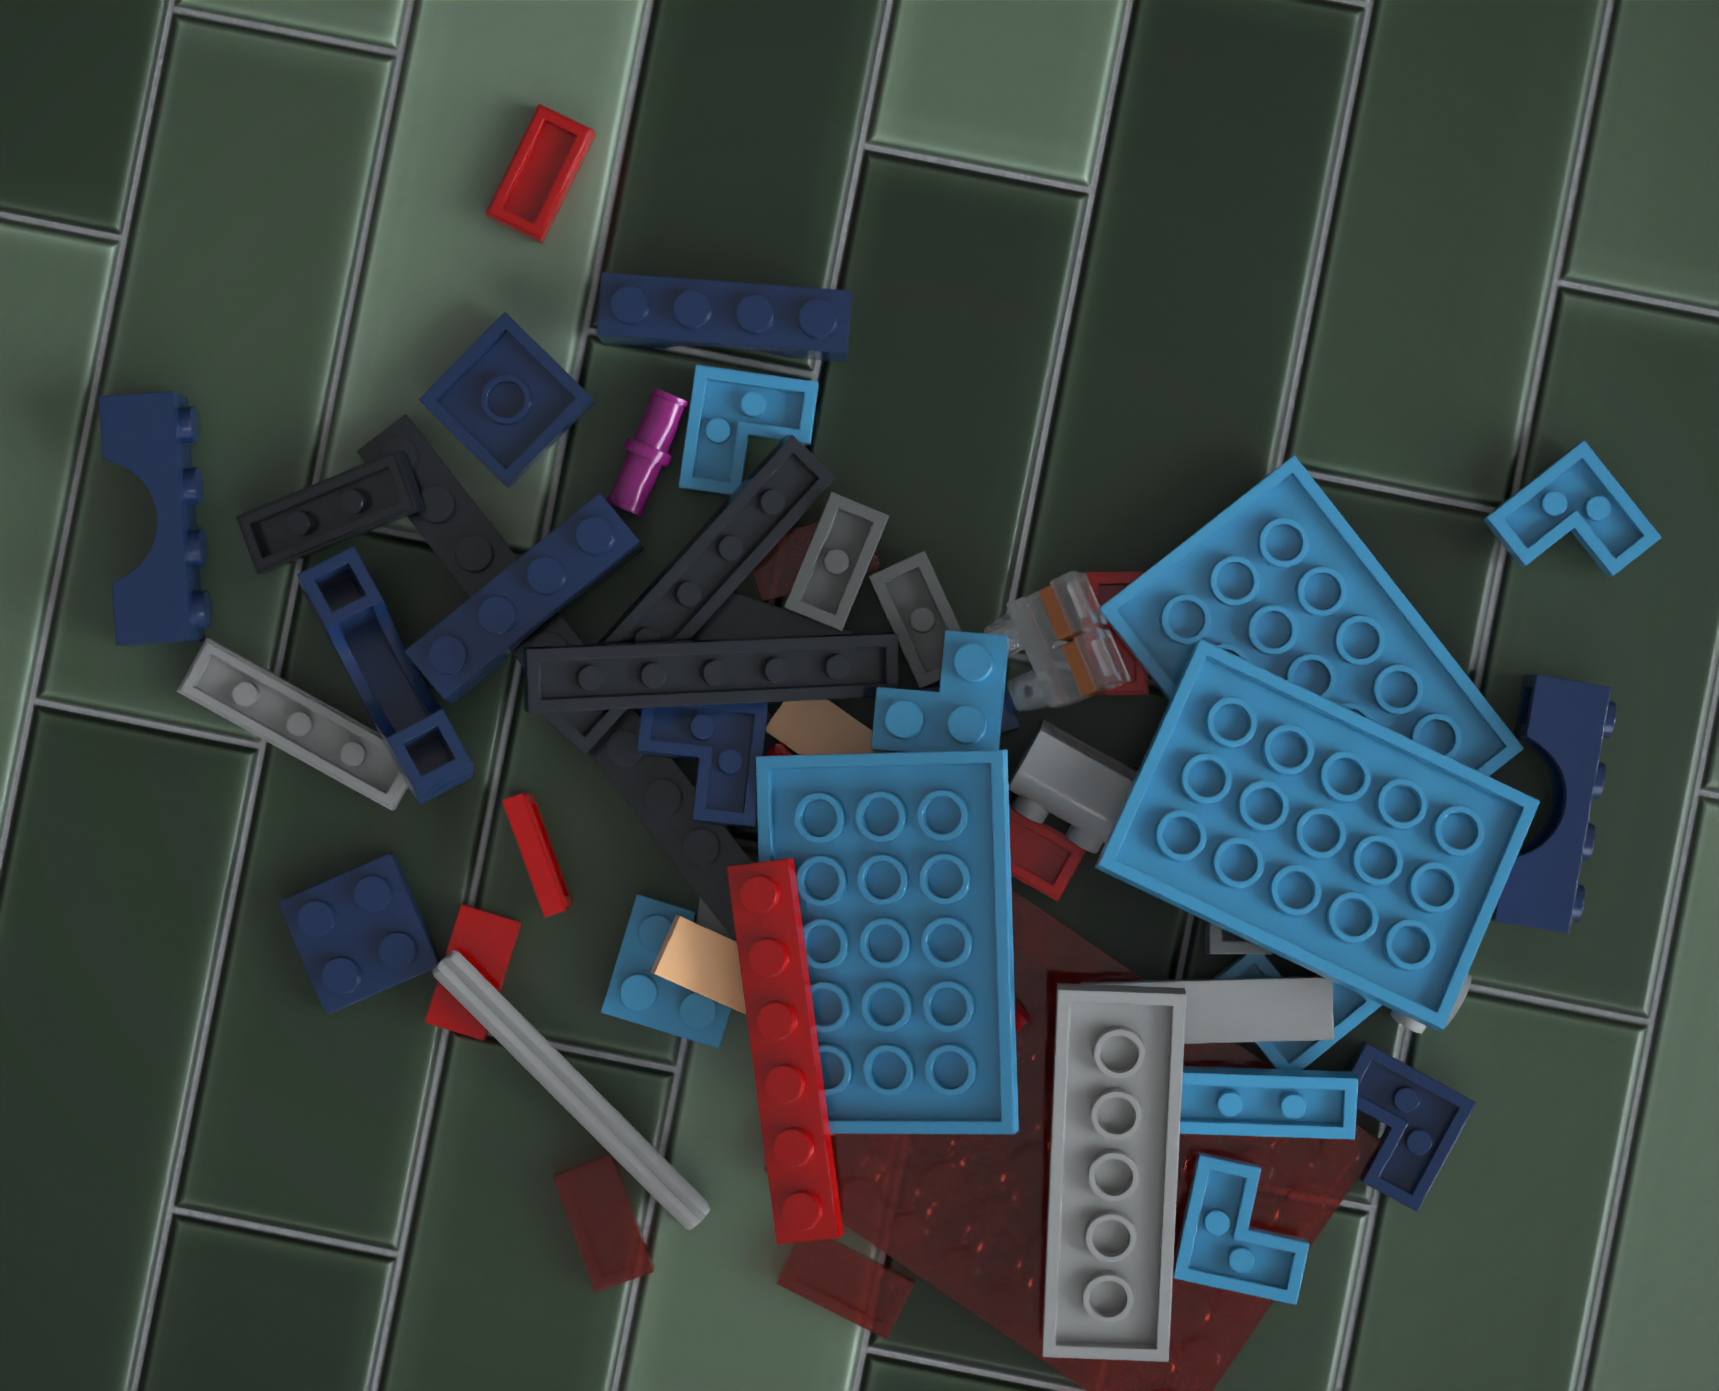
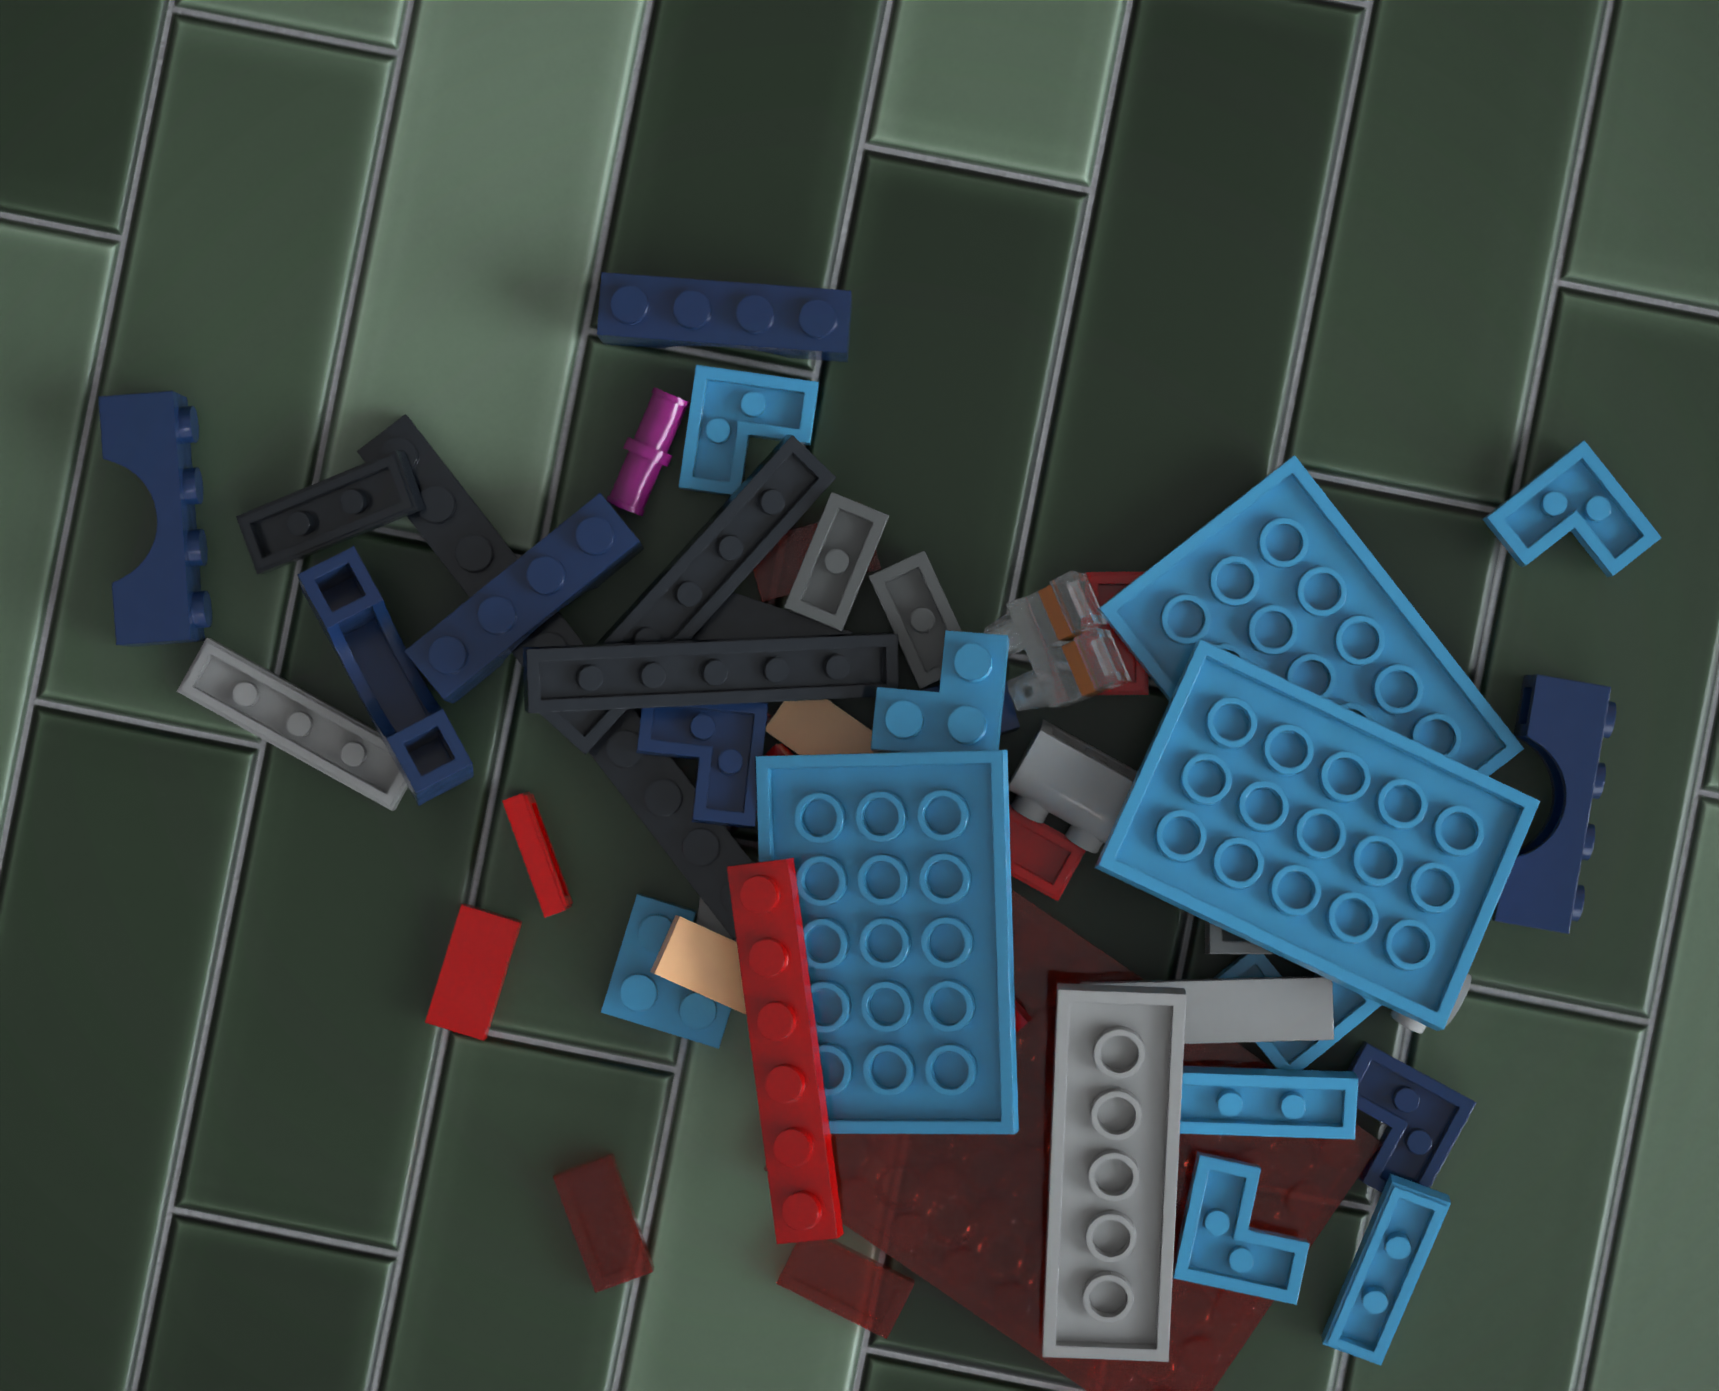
dark blue plate [277,852,441,1016] -> none
dark blue plate [419,312,595,488] -> none
light grey axle [433,950,710,1230] -> none
red tile [485,104,596,244] -> none
none -> dark azure tile [1321,1174,1451,1366]

